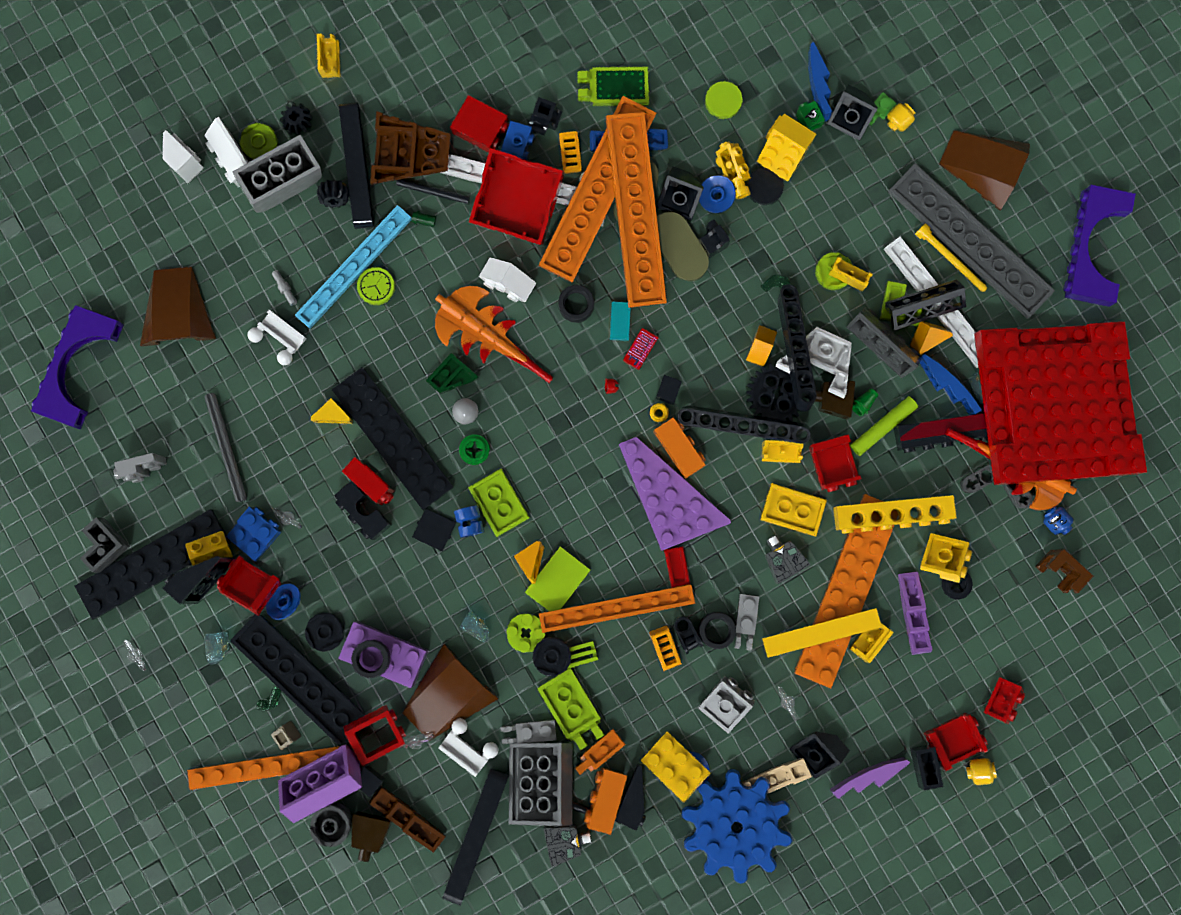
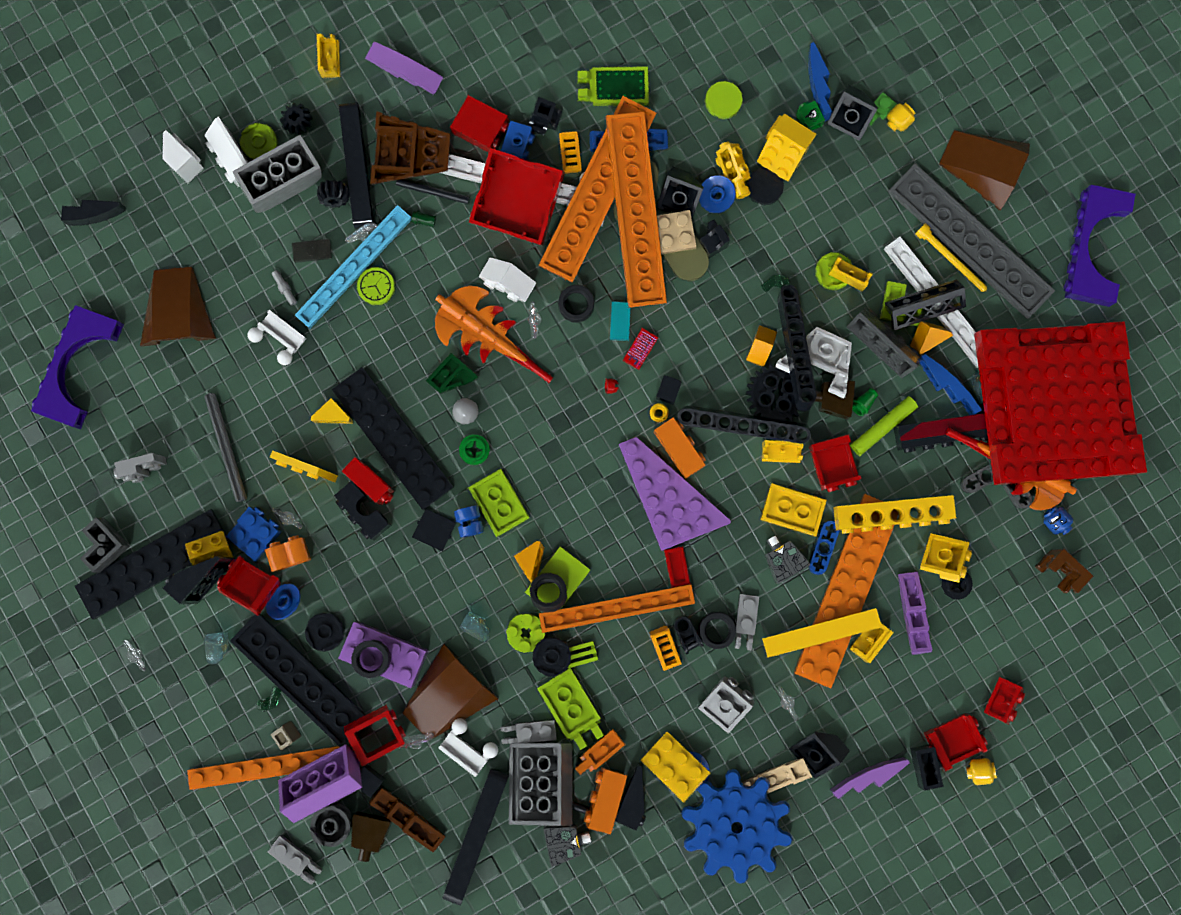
none -> black slope [61,200,126,226]
none -> orange brick [265,535,311,572]
none -> light grey hinge [268,835,322,884]
none -> yellow wing [270,450,338,482]
none -> clear smoke plate [292,239,332,263]
none -> clear piece [345,223,377,243]
none -> medium lavender slope [365,42,443,95]
none -> clear piece [528,302,541,339]
none -> black tyre [530,573,567,612]
none -> tan plate [657,210,696,254]
none -> blue beam [808,521,840,575]

